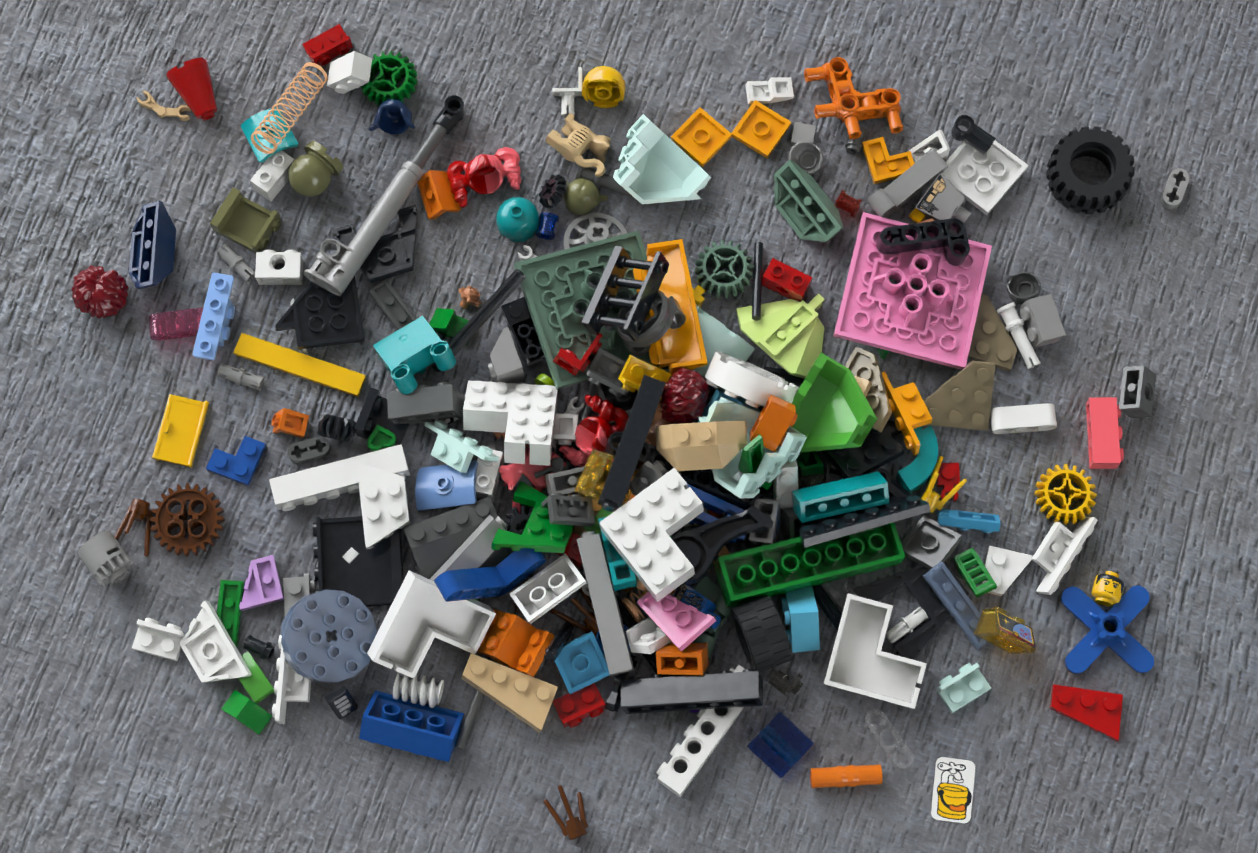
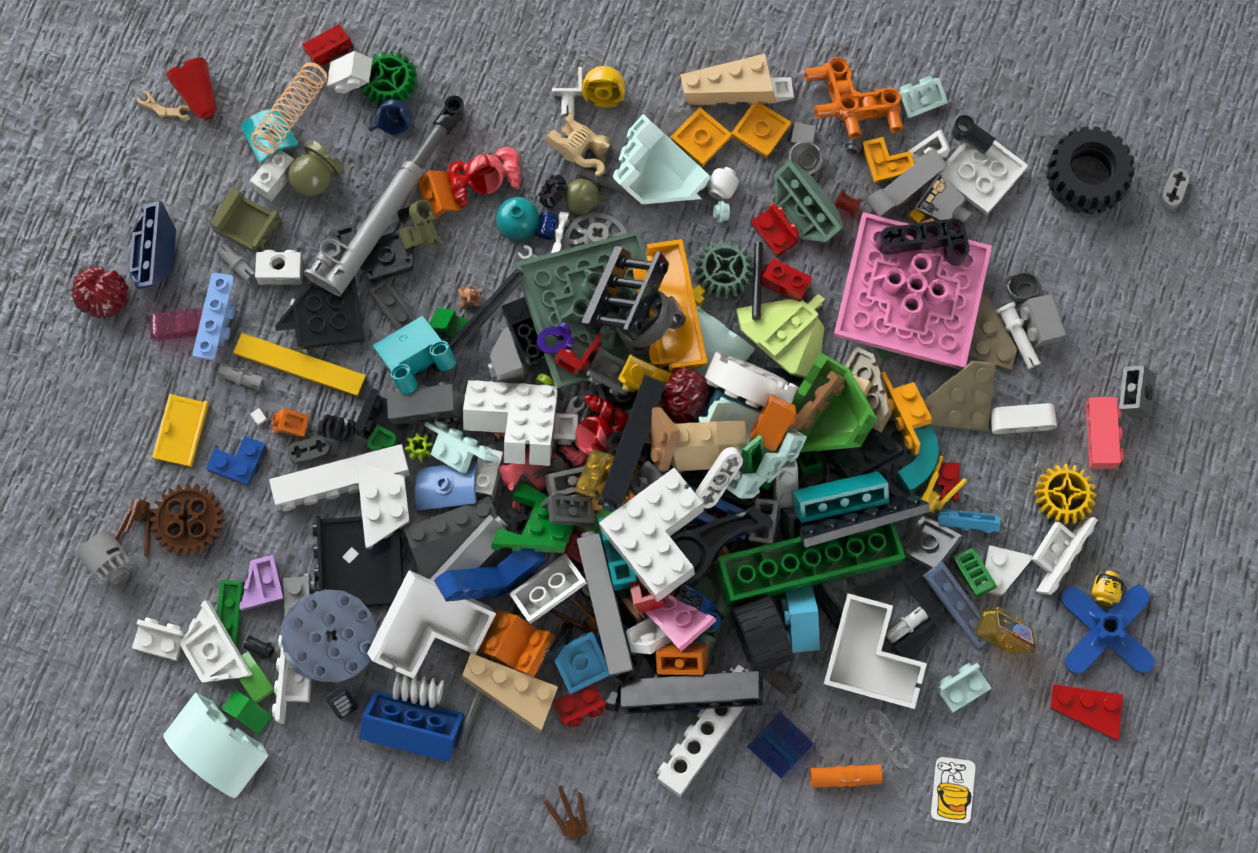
none -> light aqua panel [163,693,269,798]
none -> white piece [250,408,267,426]
none -> olive piece [399,200,442,249]
none -> lime gear [405,433,433,462]
none -> dark purple piece [537,323,574,354]
none -> white piece [551,211,570,253]
none -> red panel [630,581,666,613]
none -> medium nougat wing [651,407,680,471]
none -> tan wedge [680,54,777,105]
none -> white beam [695,447,743,508]
none -> white head [707,167,739,201]
none -> light aqua plate [713,201,730,223]
none -> red bracket [751,203,799,258]
none -> medium nougat wing [793,371,847,432]
none -> light aqua bracket [899,76,948,118]

